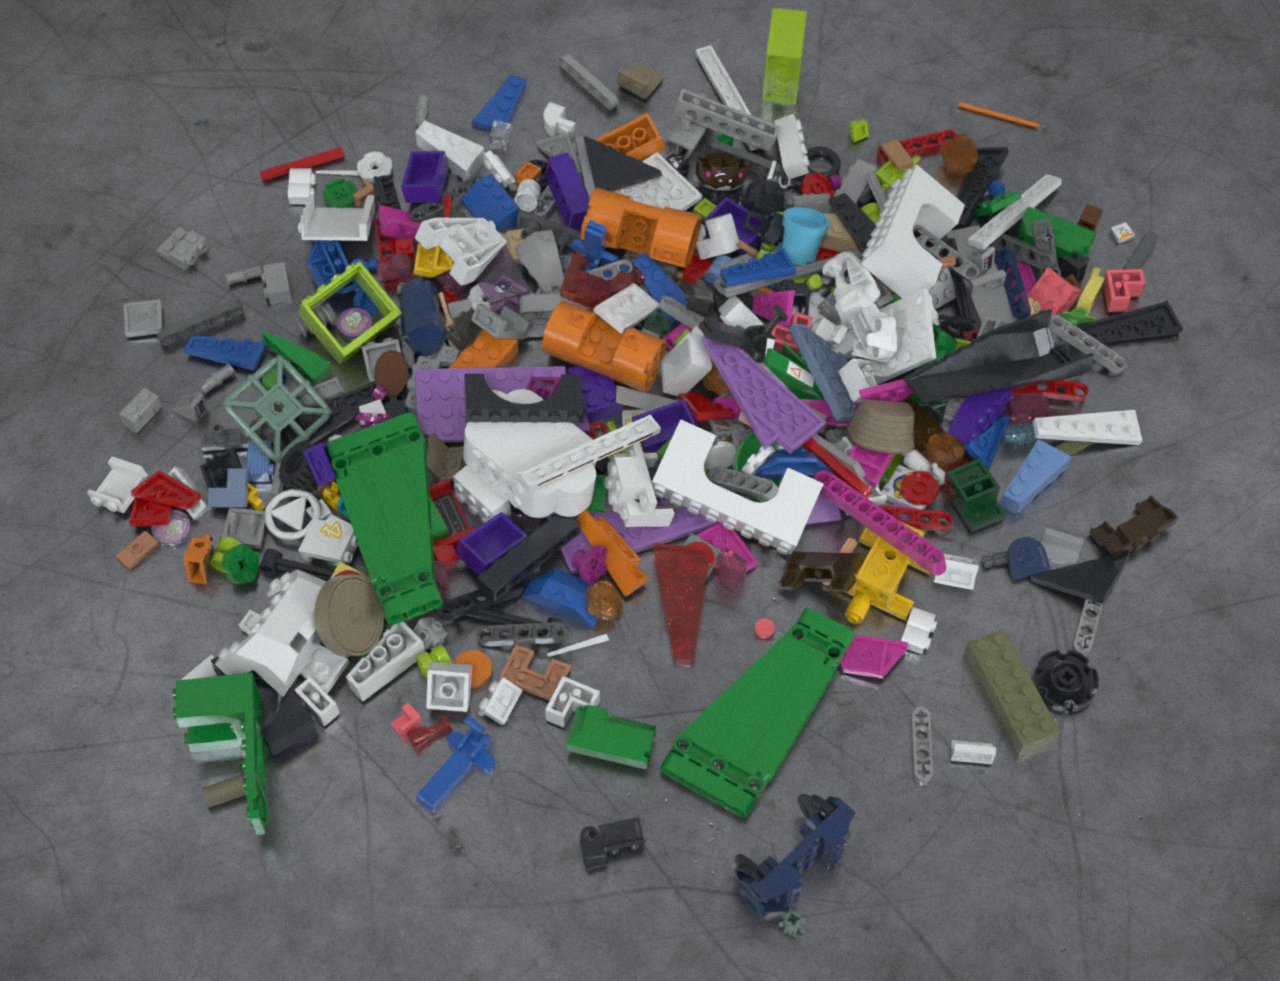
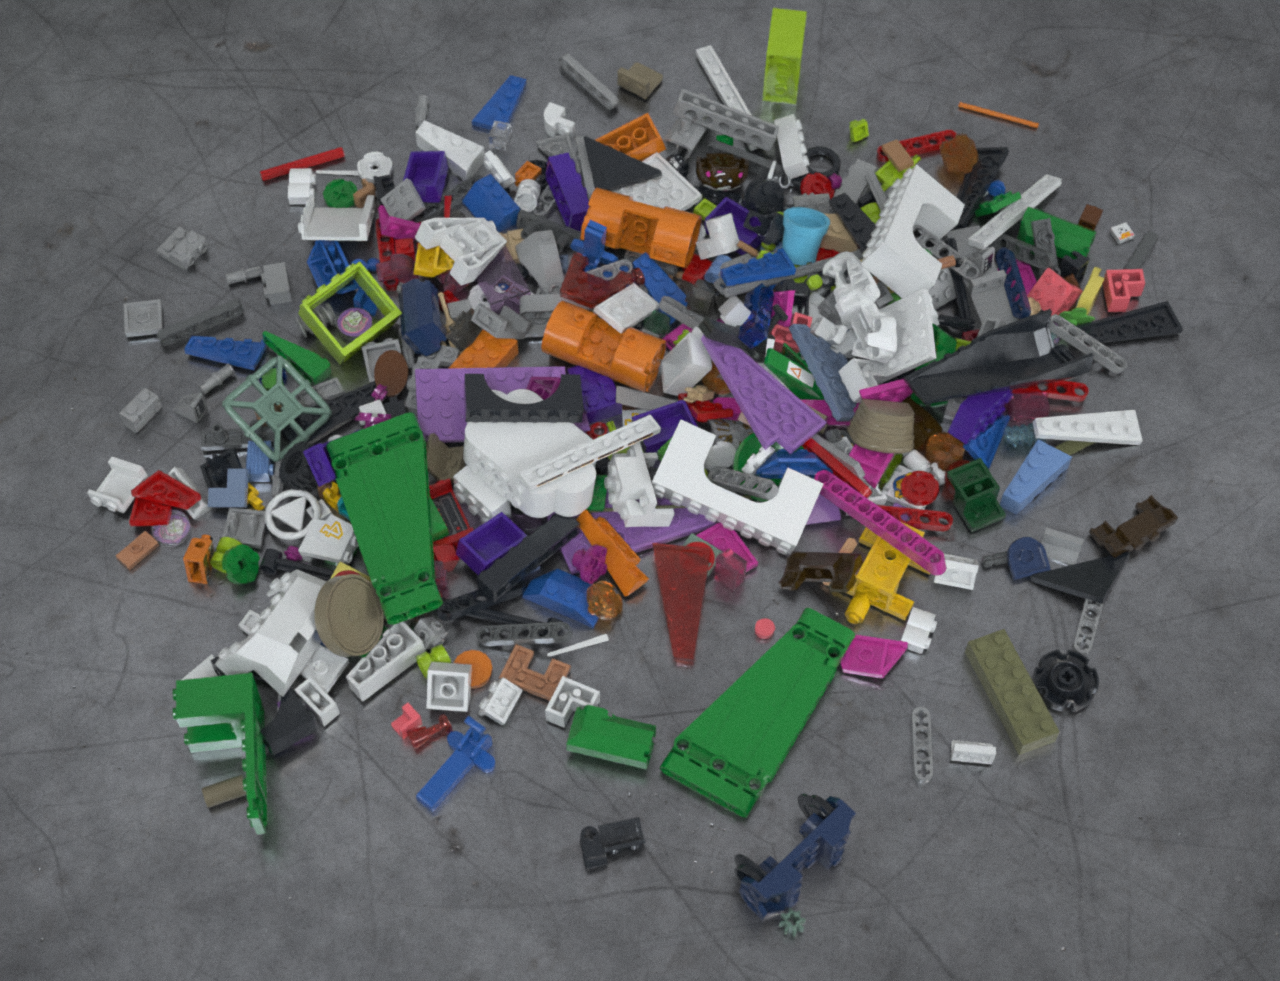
none -> magenta plate [284,546,302,562]
none -> light grey plate [381,178,426,221]
none -> tan plate [684,385,714,403]
none -> clear blue arch [738,283,774,349]

